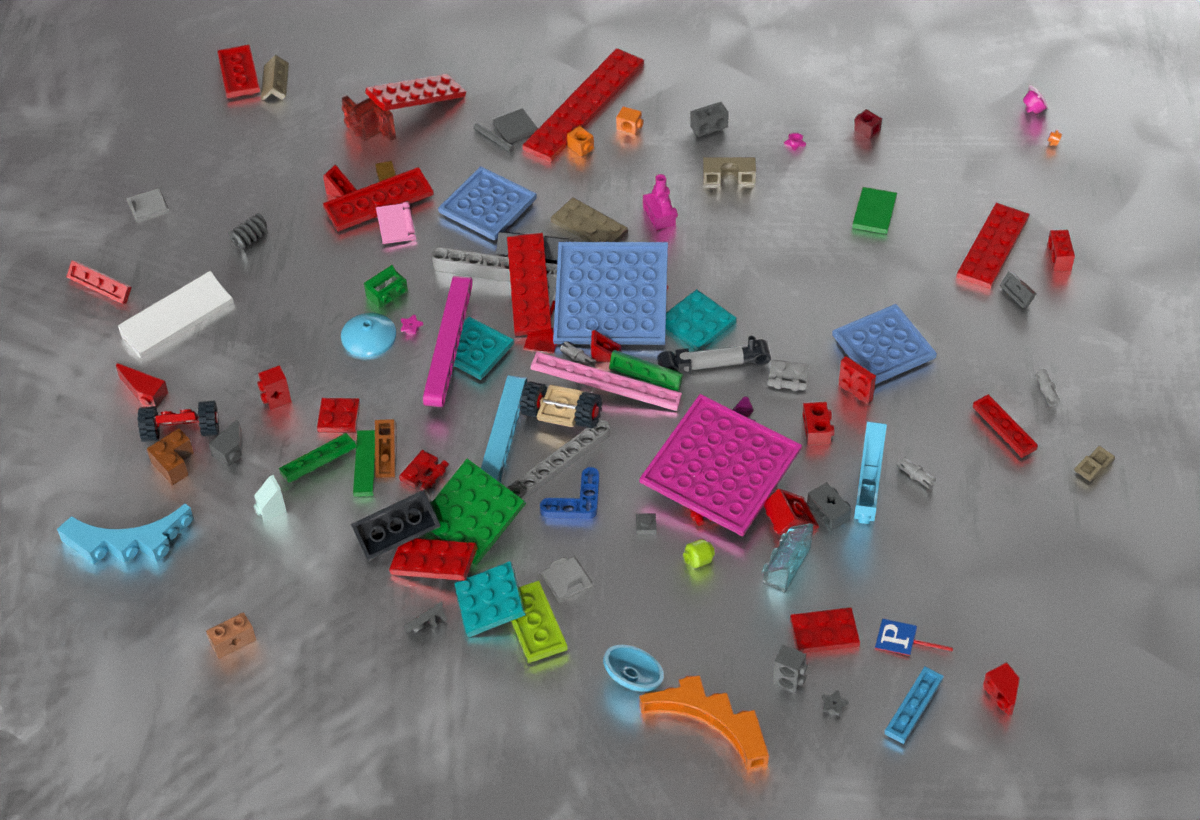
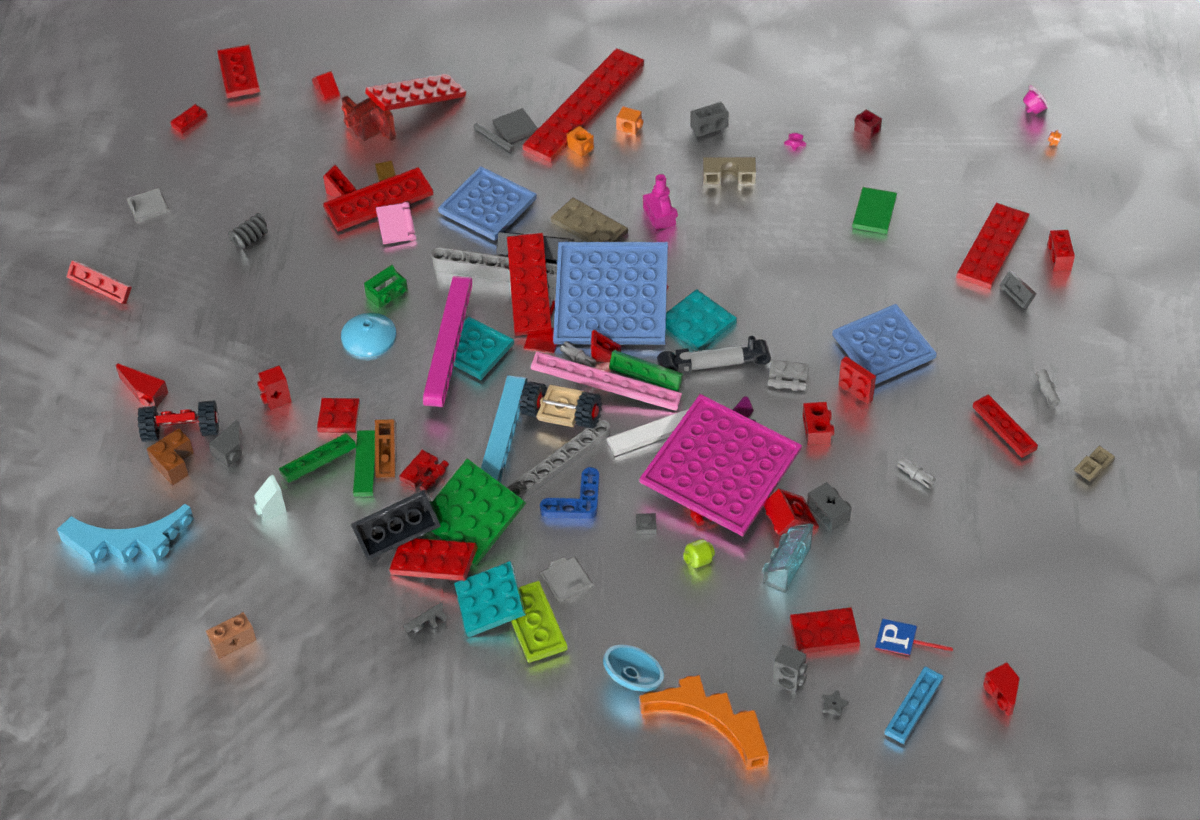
white arch [118,271,234,358] -> none
dark tan panel [261,54,289,100] -> none
dark pink plate [401,315,424,334] -> none
medium azure arch [854,421,887,524] -> none
none -> red plate [170,104,208,134]
none -> red slope [312,71,340,101]
none -> white tile [607,409,689,456]

